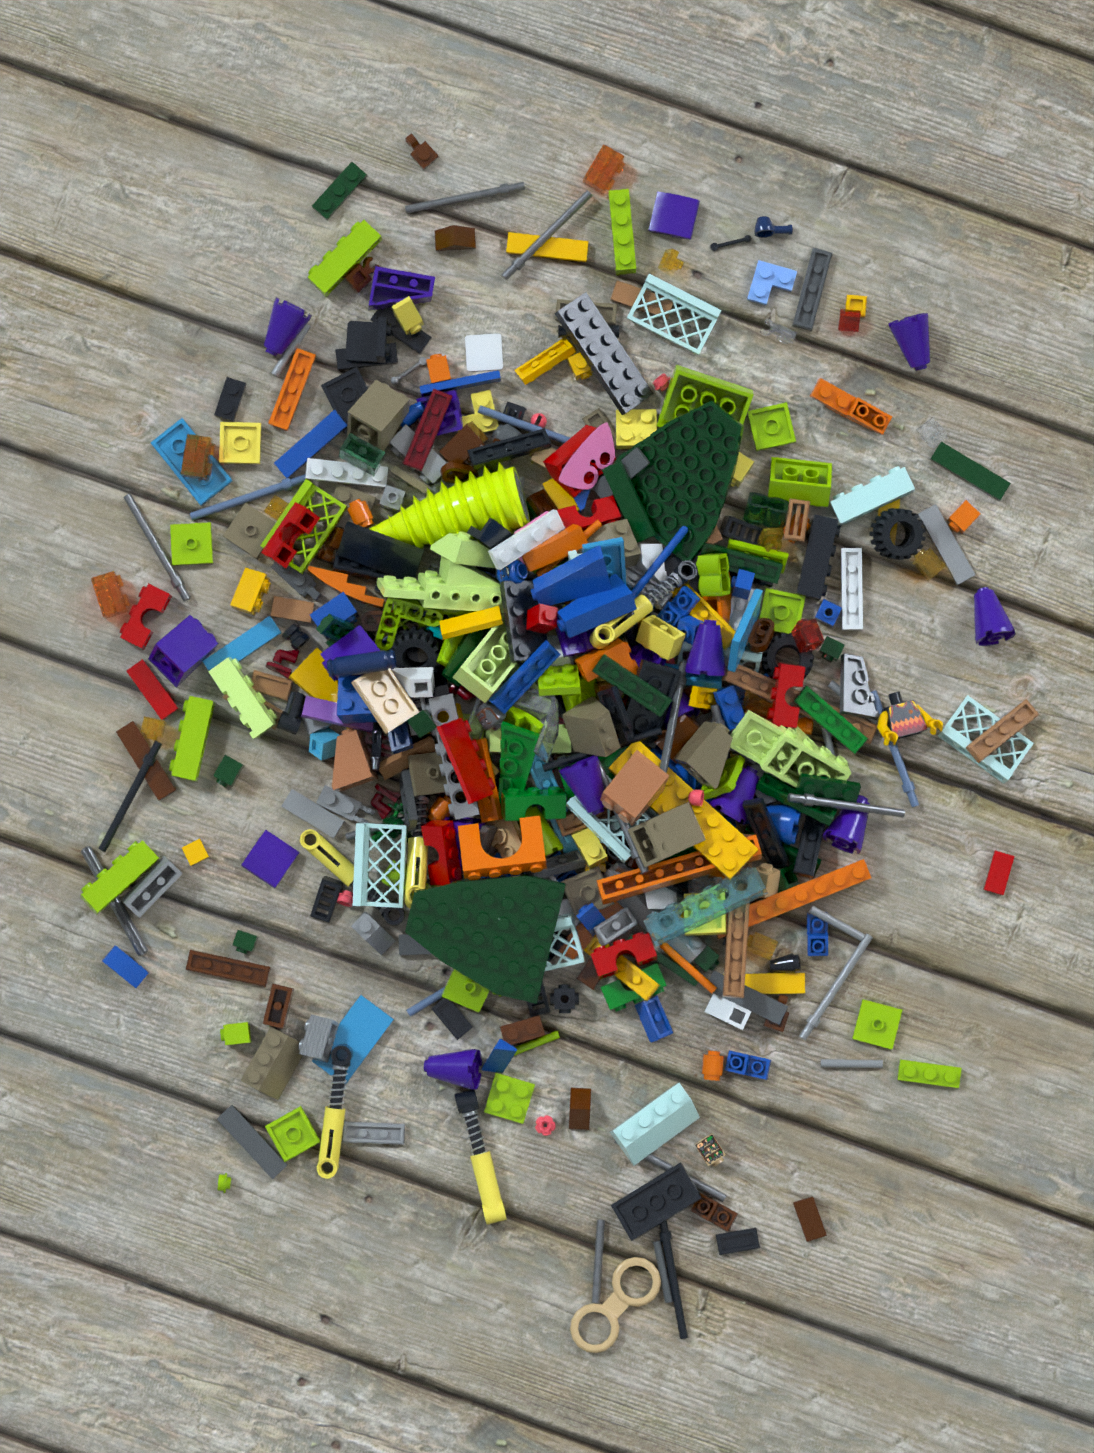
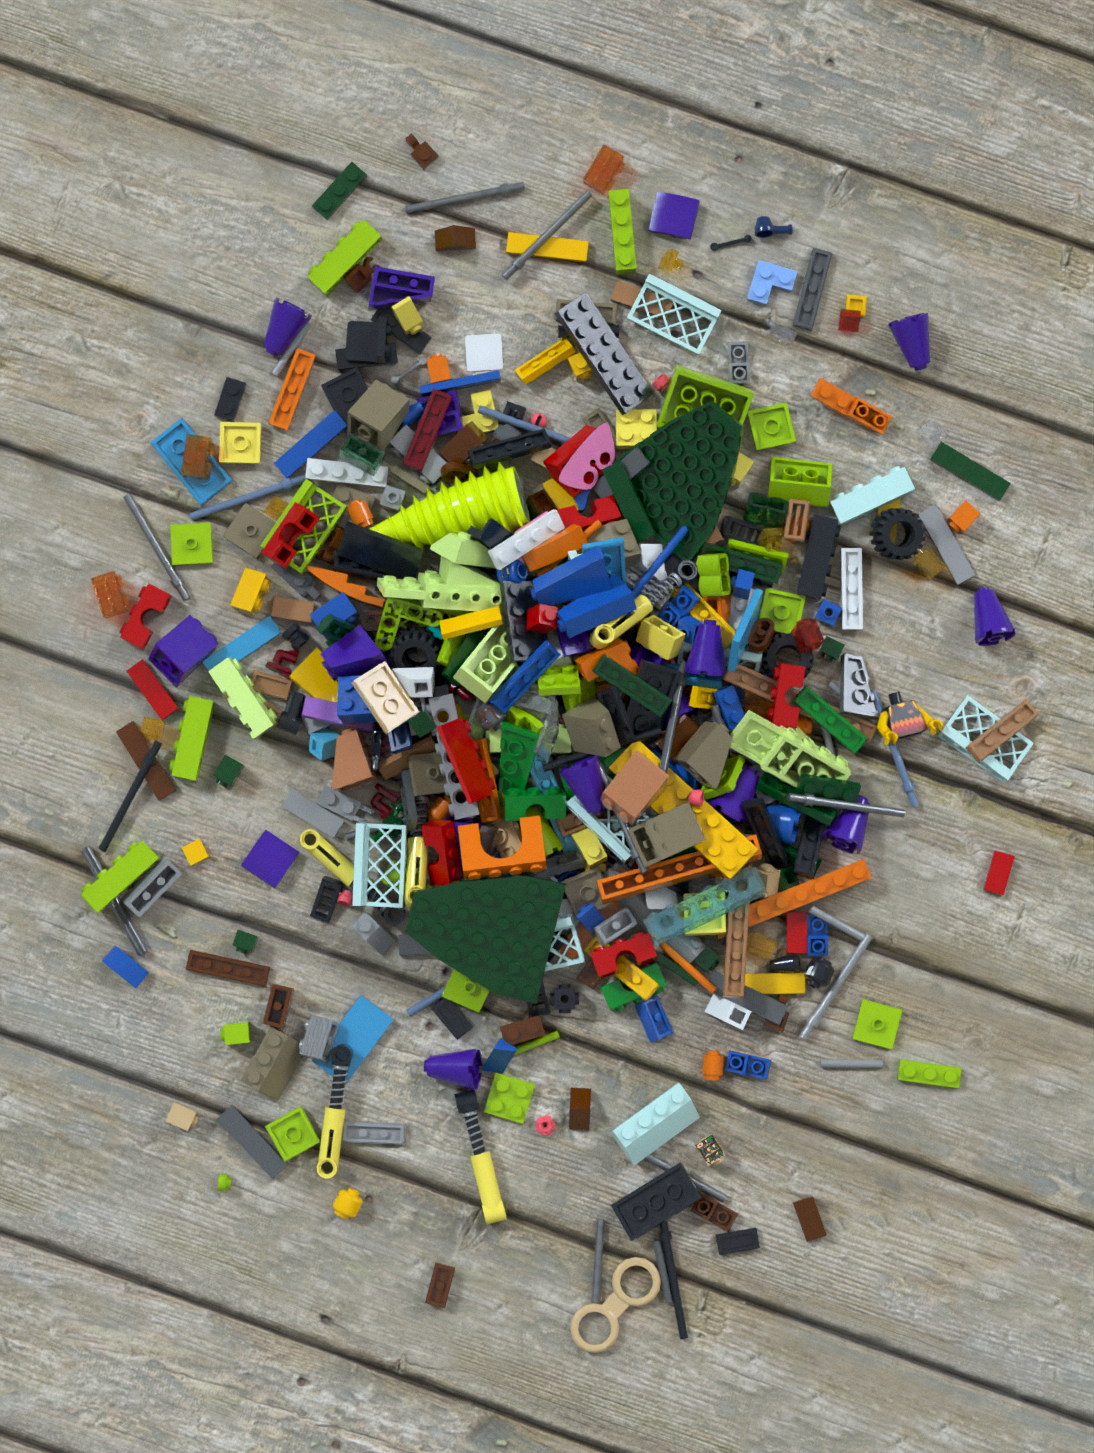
dark blue axle [327,649,397,678] -> none
none -> tan brick [165,1102,199,1131]
none -> yellow head [332,1187,363,1220]
none -> reddish brown plate [425,1262,456,1308]
none -> light grey slope [728,341,750,383]
none -> red tile [786,912,807,953]
none -> black head [804,957,834,989]

